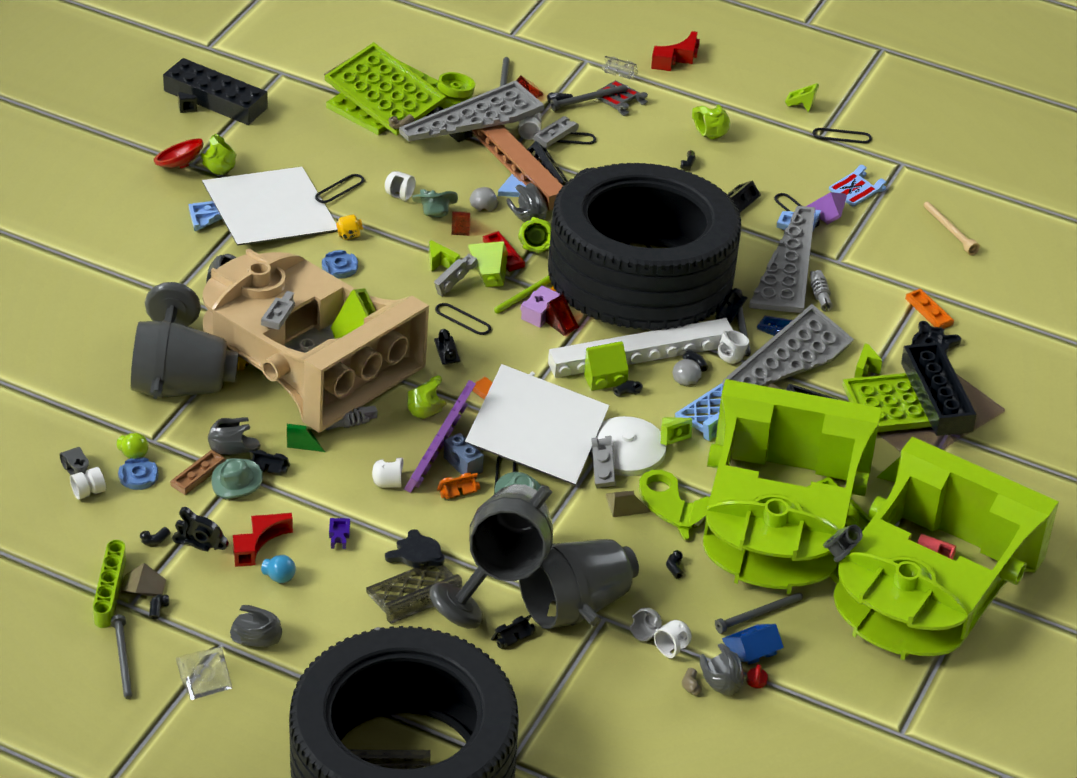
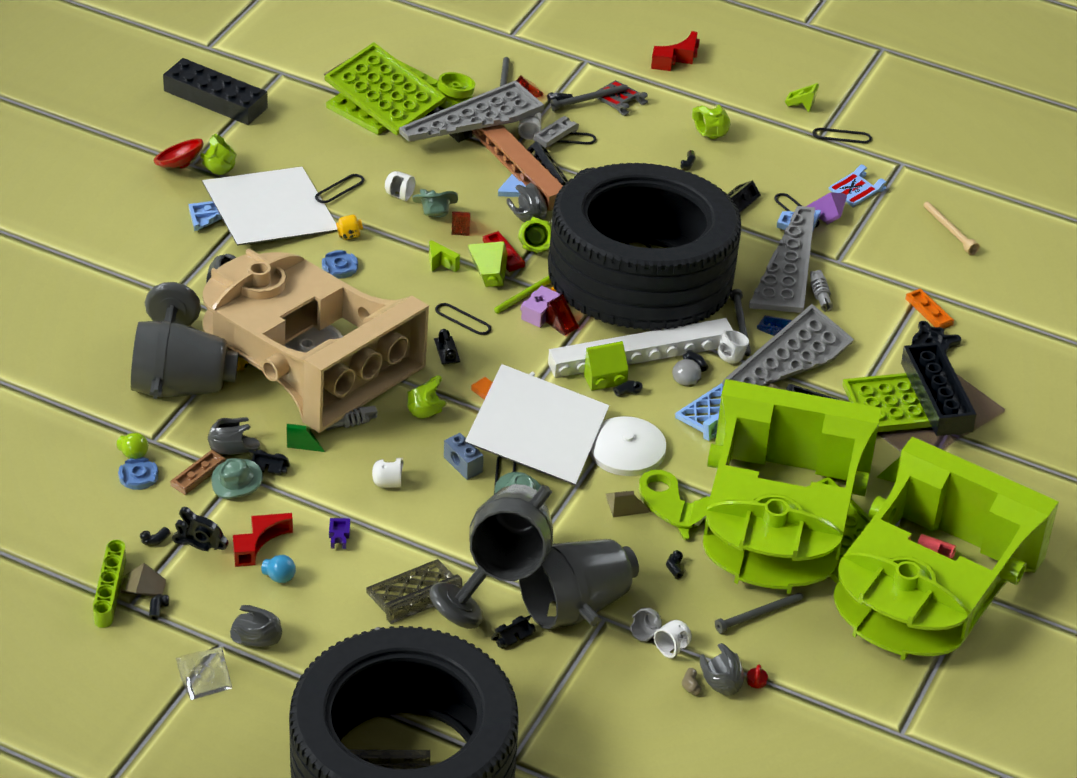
dark grey piece [60,447,89,475] -> none
white wheel [70,467,106,500] -> none
dark grey bar [111,614,132,699] -> none
black slope [178,92,197,113] -> none
light grey hinge [261,291,295,330] -> none
lime slope [331,288,376,339] -> none
black tile [385,529,445,568] -> none
dark tan arm [388,114,415,129] -> none
medium lavender wing [404,380,476,493] -> none
light grey hinge [434,254,478,297] -> none
orange hinge [437,473,480,499] -> none
light grey hair [469,187,498,212] -> none
light grey plate [591,435,616,488] -> none
clear hinge [602,56,638,79] -> none
lime slope [661,417,693,446] -> none
black hinge [715,288,748,324] -> none
blue slope [722,624,784,665] -> none
dark grey piece [823,525,863,562] -> none
lime slope [854,343,882,378] -> none

